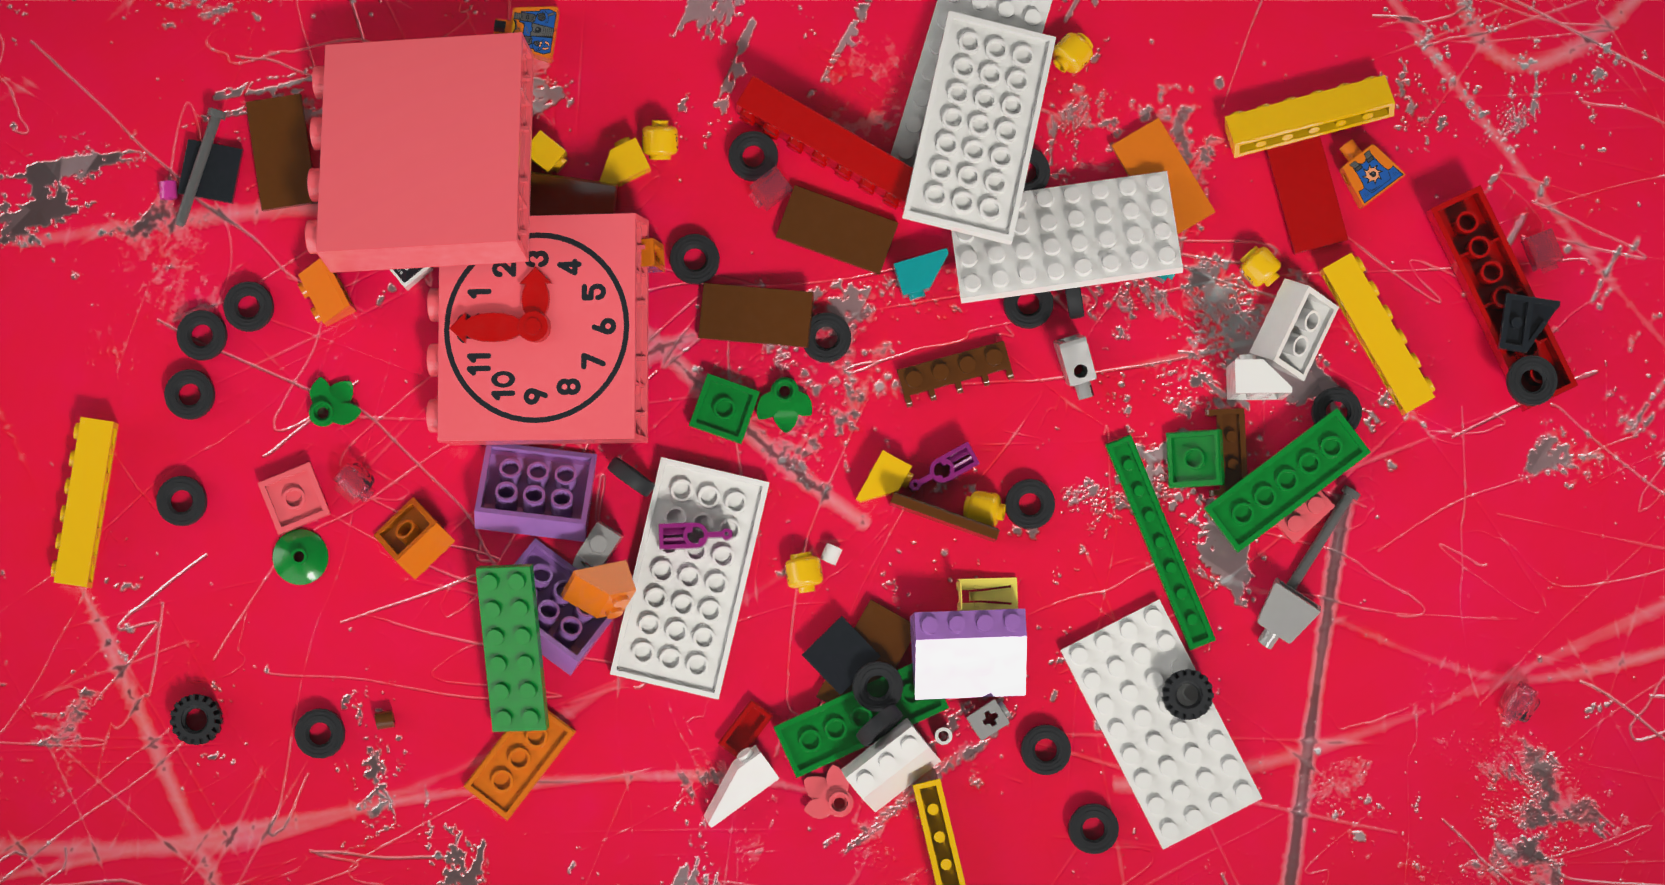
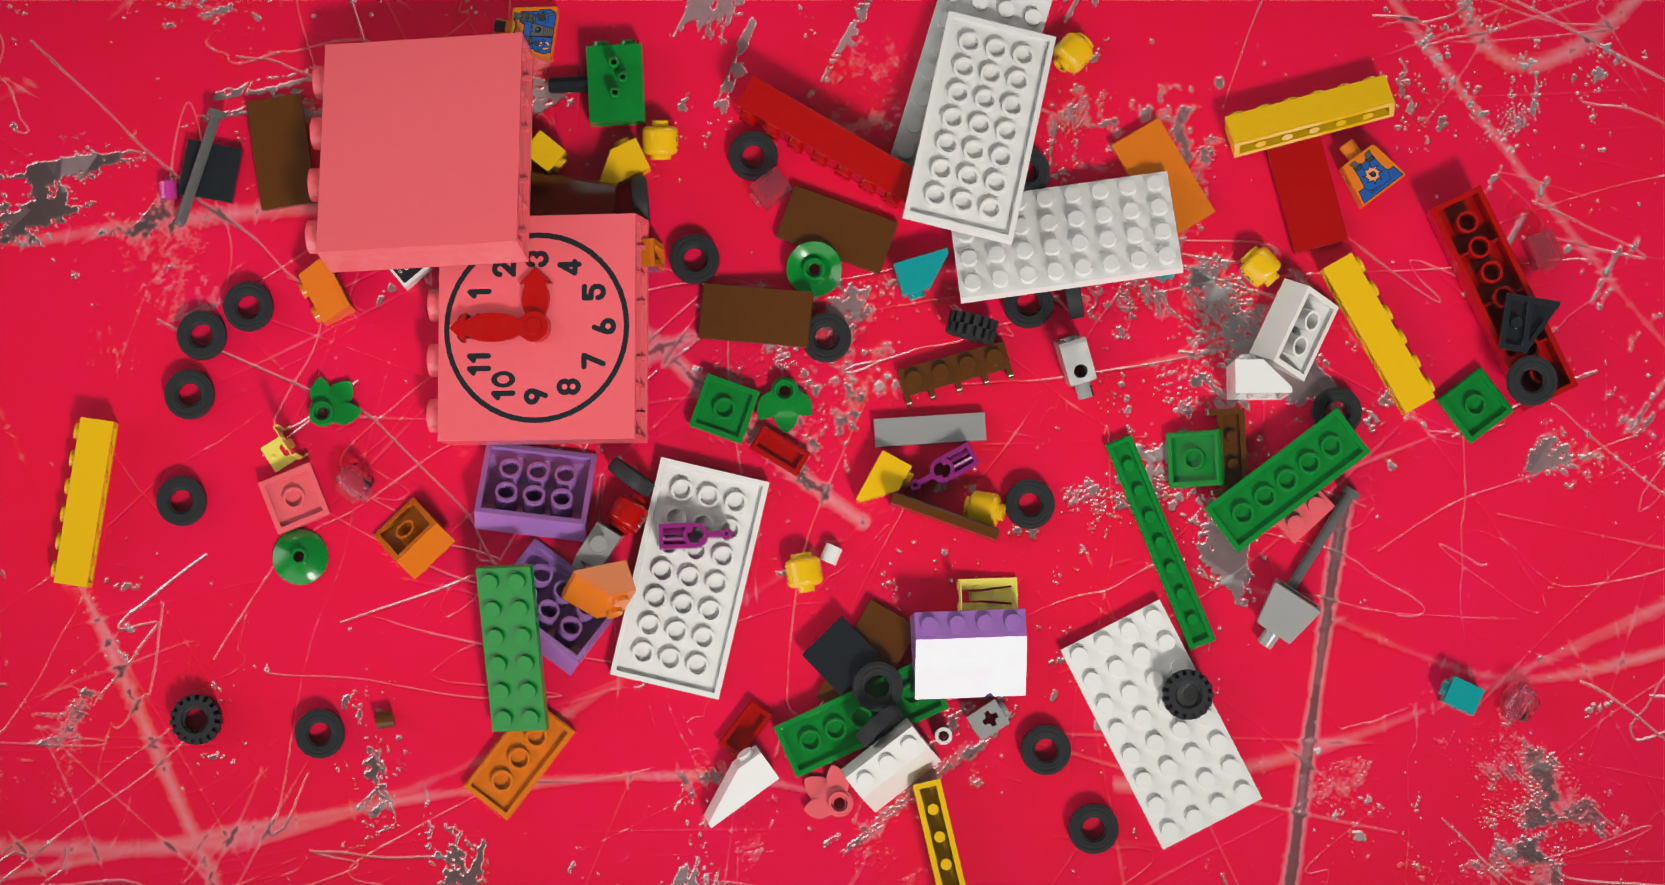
none -> light yellow piece [260,424,309,473]
none -> green piece [548,39,646,127]
none -> red head [607,493,648,536]
none -> black tyre [631,176,650,225]
none -> red tile [749,424,811,477]
none -> green dish [787,241,842,297]
none -> light grey tile [874,412,986,447]
none -> black tyre [945,310,999,344]
none -> green tile [1435,367,1514,444]
none -> teal brick [1438,676,1485,716]

